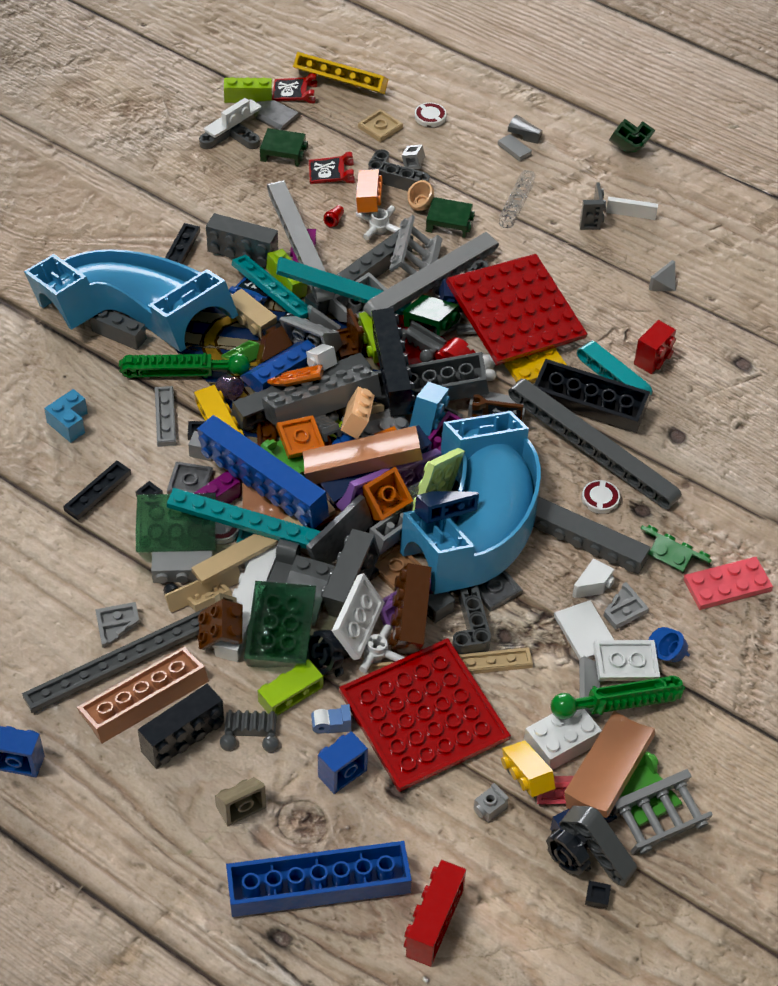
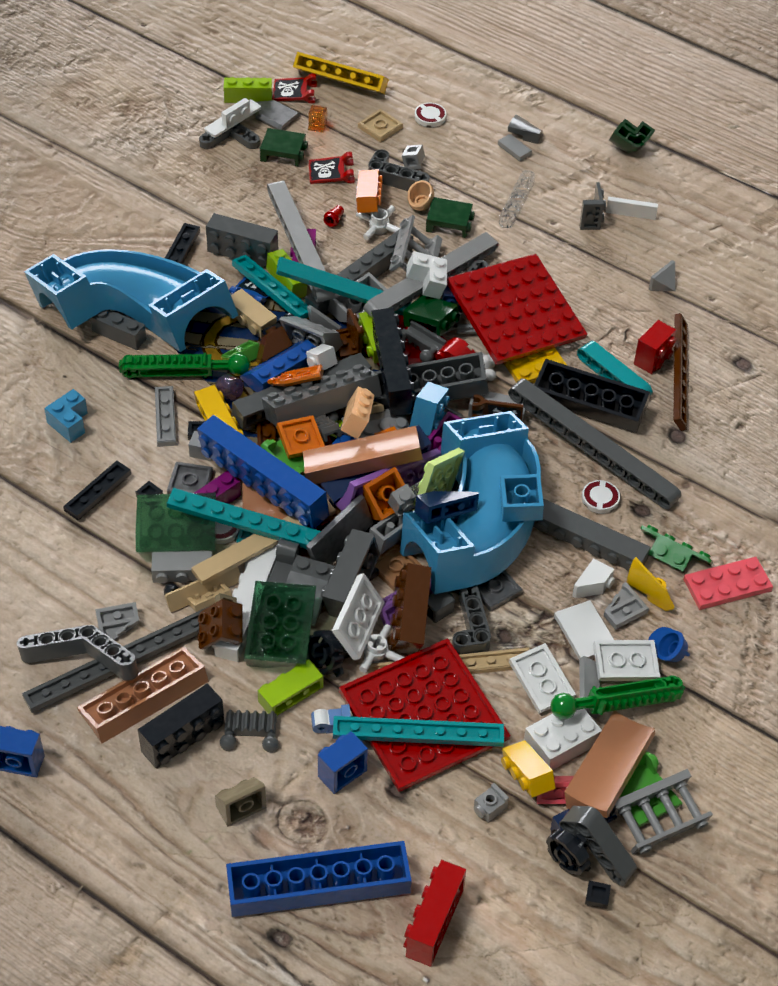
none -> dark grey beam [17,625,139,681]
none -> clear orange brick [308,105,327,133]
none -> teal plate [333,716,504,747]
none -> light grey brick [388,484,416,518]
none -> white brick [406,251,447,299]
none -> dark azure brick [500,474,544,522]
none -> white plate [509,643,576,714]
none -> yellow panel [627,557,675,611]
none -> reddish brown tile [673,313,688,431]

